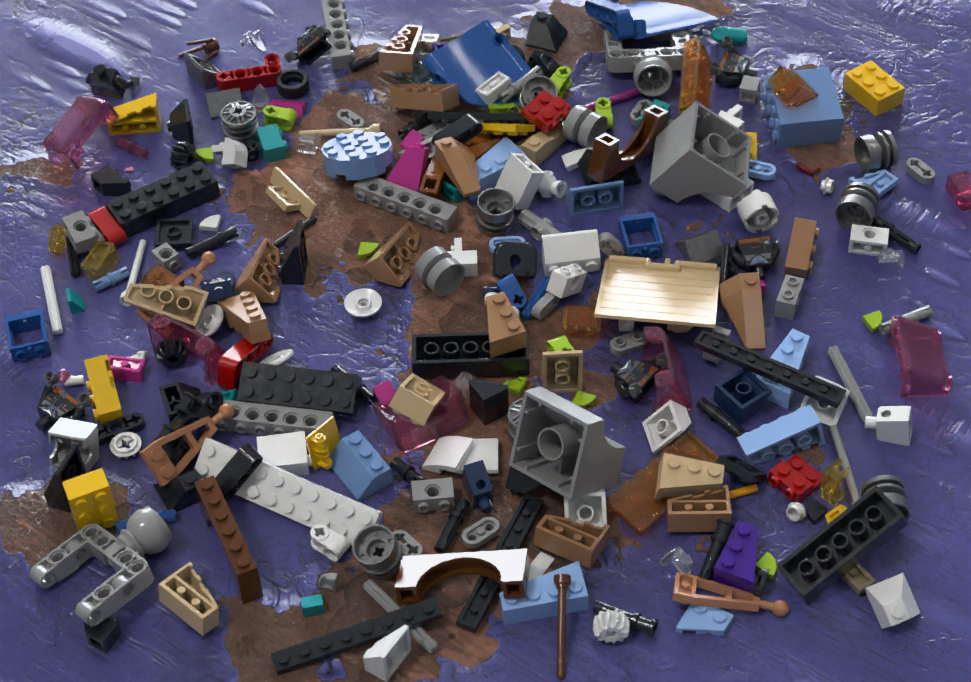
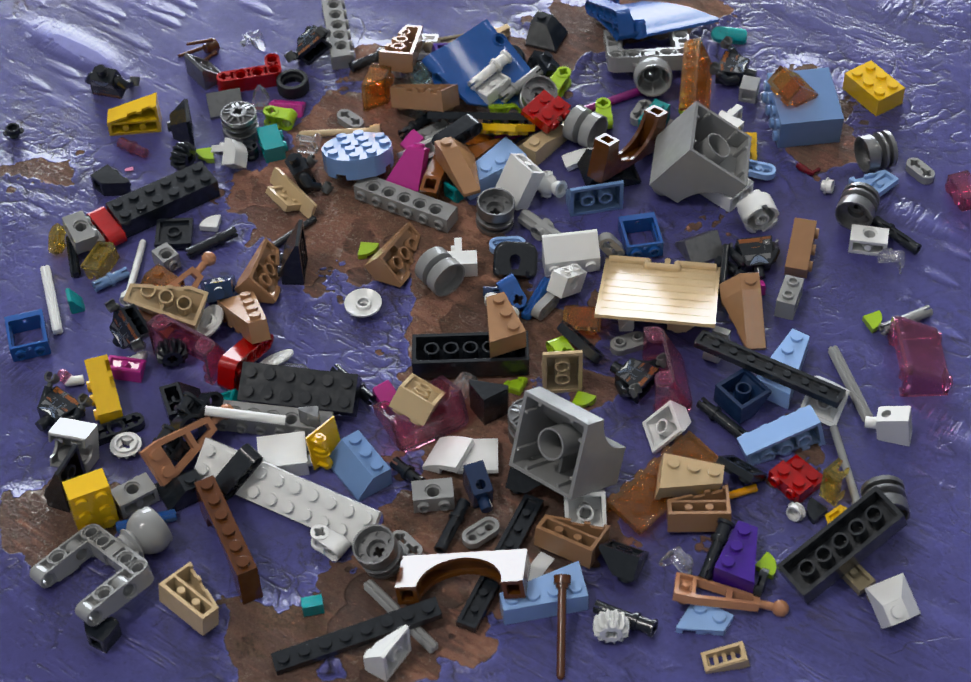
clear pink windscreen [43,95,119,170] -> none
light grey tile [317,573,339,592] -> none
none -> black plate [3,123,24,139]
none -> torso [104,298,153,352]
none -> light grey brick [111,472,160,519]
none -> white piece [204,406,286,425]
none -> black torso [284,152,334,194]
none -> flat silver slope [298,406,320,429]
none -> clear orange slope [361,63,394,112]
none -> white pin [467,50,513,91]
none -> black beam [557,320,604,364]
none -> black slope [599,539,649,583]
none -> tan slope [700,641,750,674]

